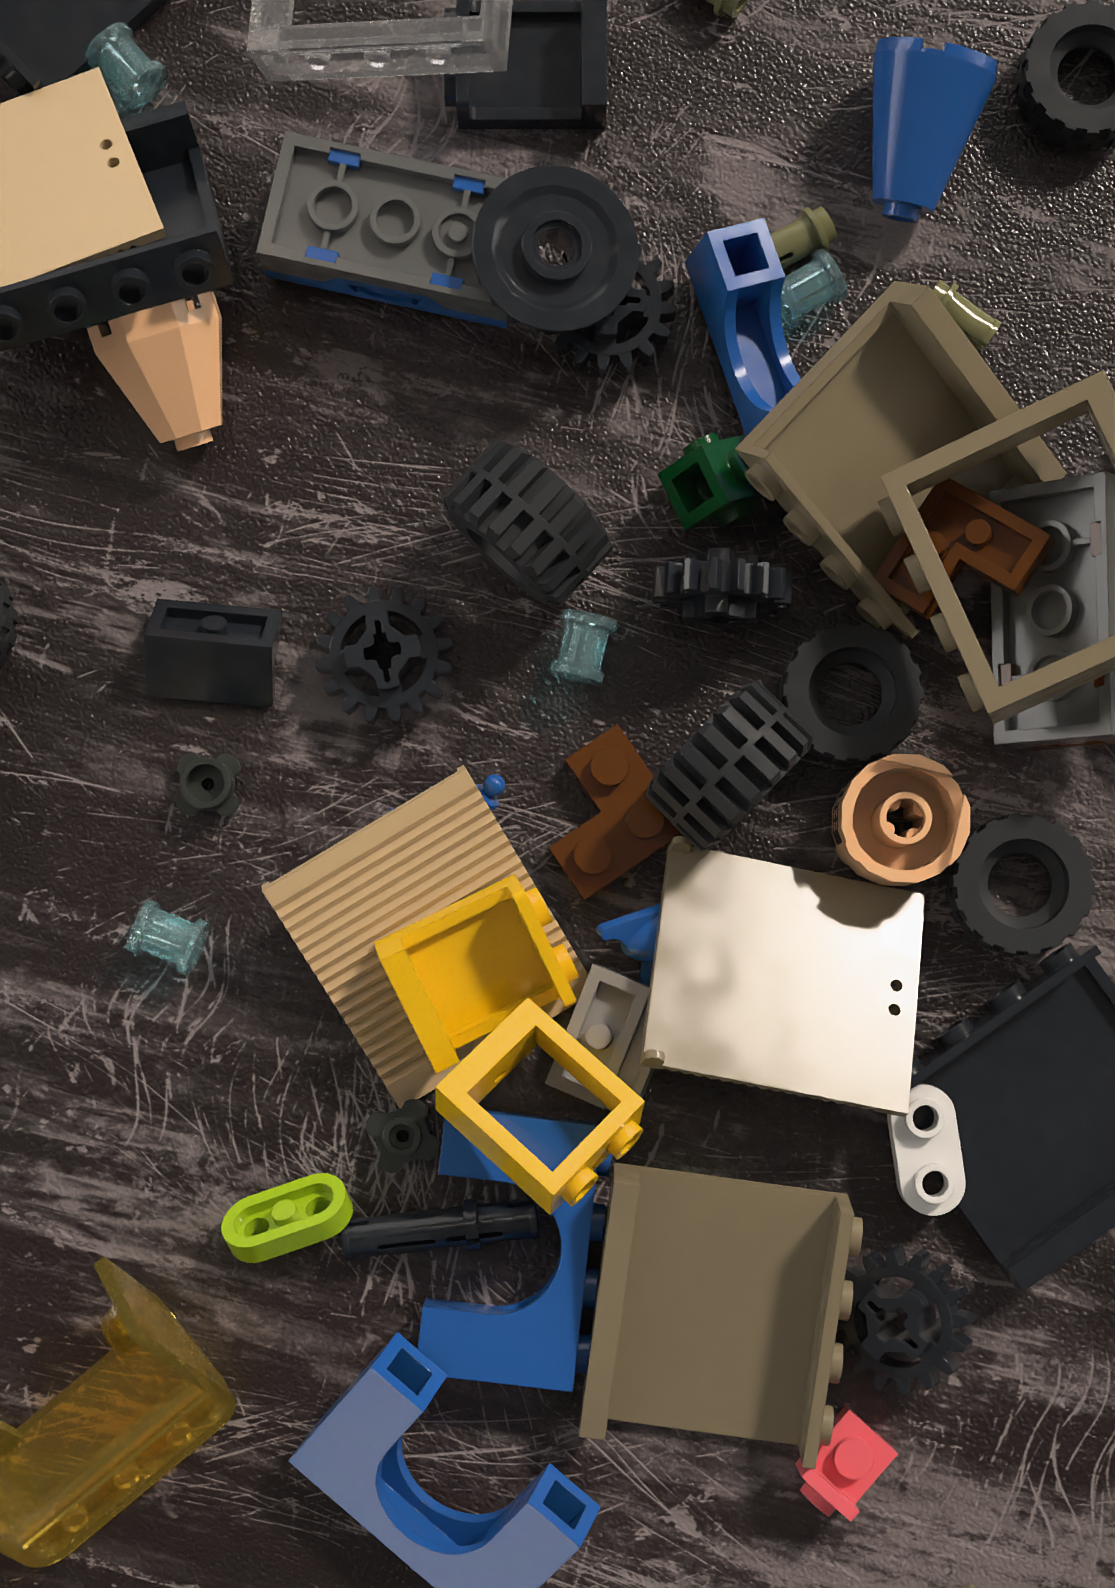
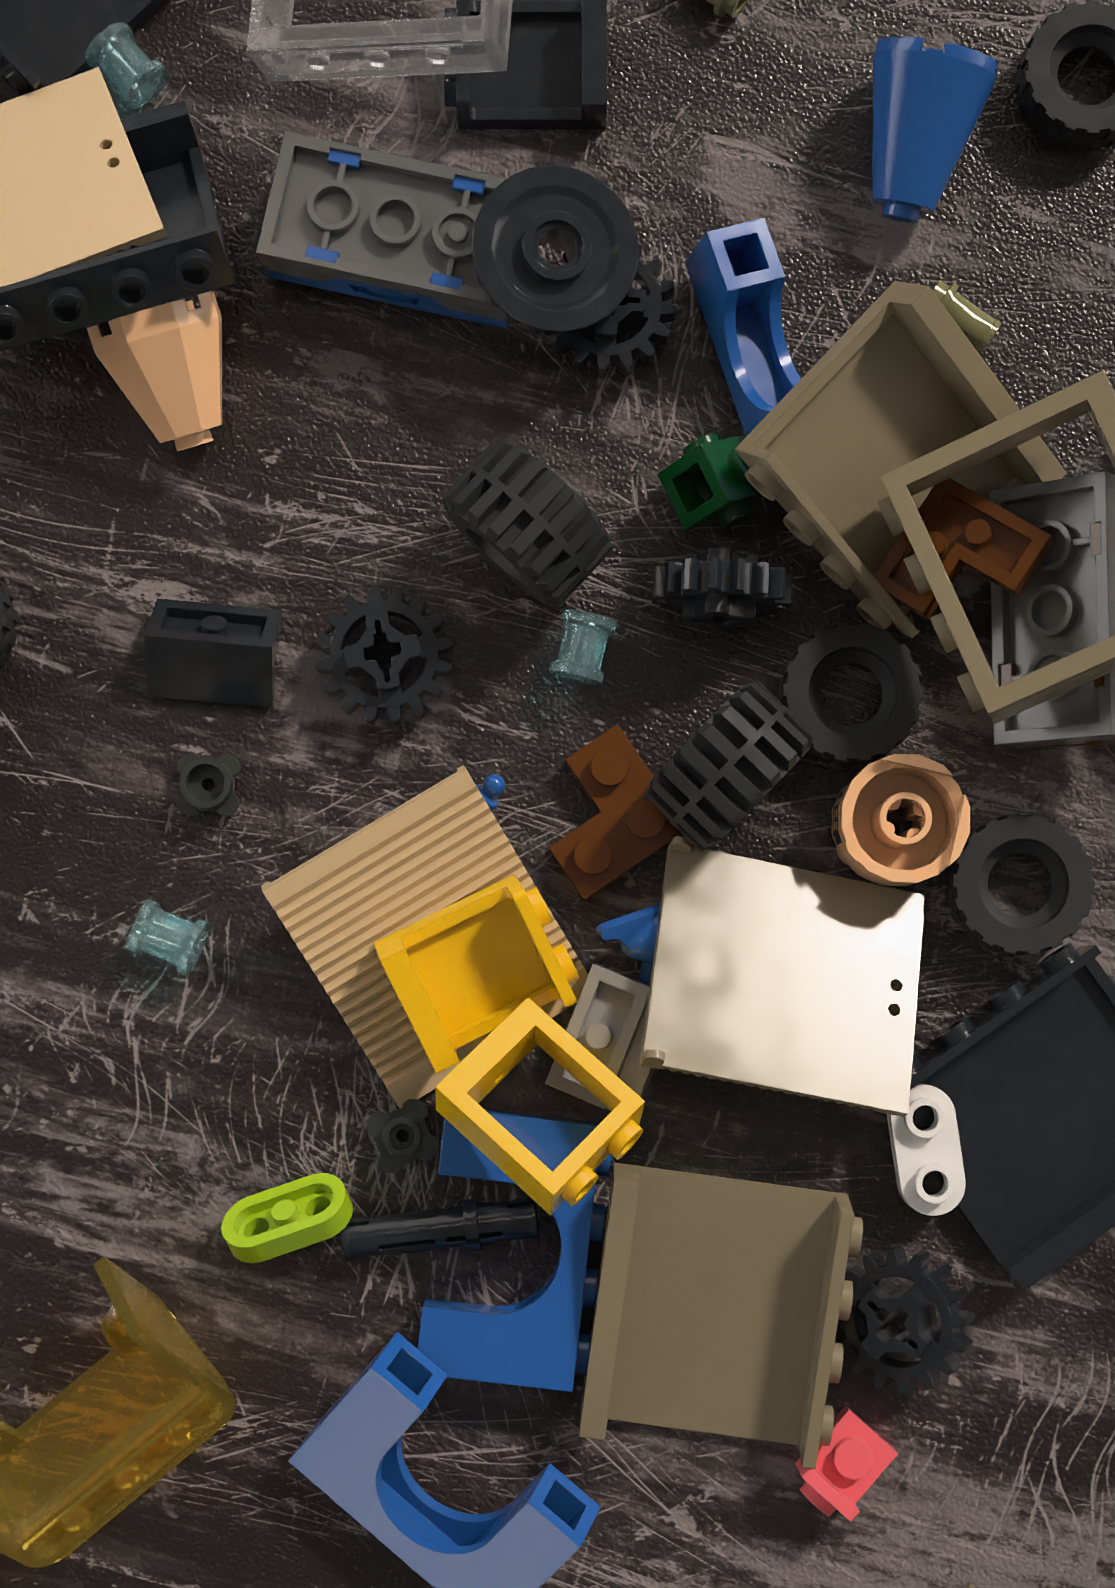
olive pin [770,206,838,269] -> none
clear light blue bush [781,249,848,329] -> none

